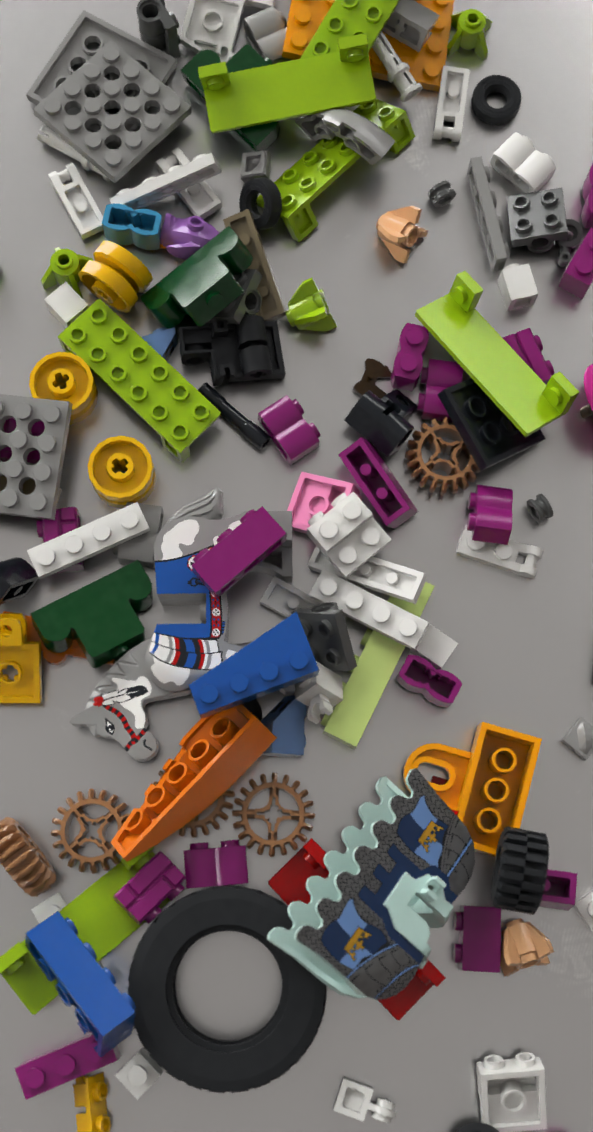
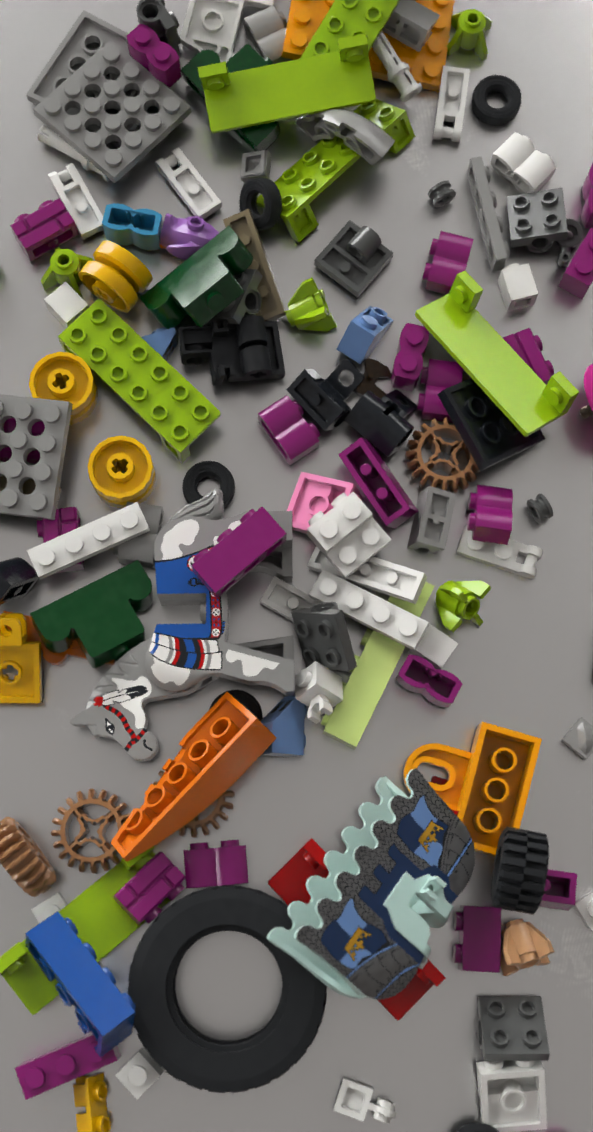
white plate [110,153,222,210] -> none
blue wedge [189,611,319,719] -> none
black piece [198,382,271,450] -> none
medium nougat gear [232,773,315,857] -> none
light nougat brick [376,206,428,264] -> none
none -> magenta brick [10,198,79,261]
none -> magenta brick [126,24,181,88]
none -> black tyre [182,461,235,508]
none -> black piece [286,359,365,431]
none -> dark grey plate [314,220,393,298]
none -> medium blue slope [337,306,394,364]
none -> light grey hinge [407,486,456,553]
none -> magenta brick [422,231,473,295]
none -> lime brick [436,580,492,633]
none -> dark grey plate [477,996,550,1061]

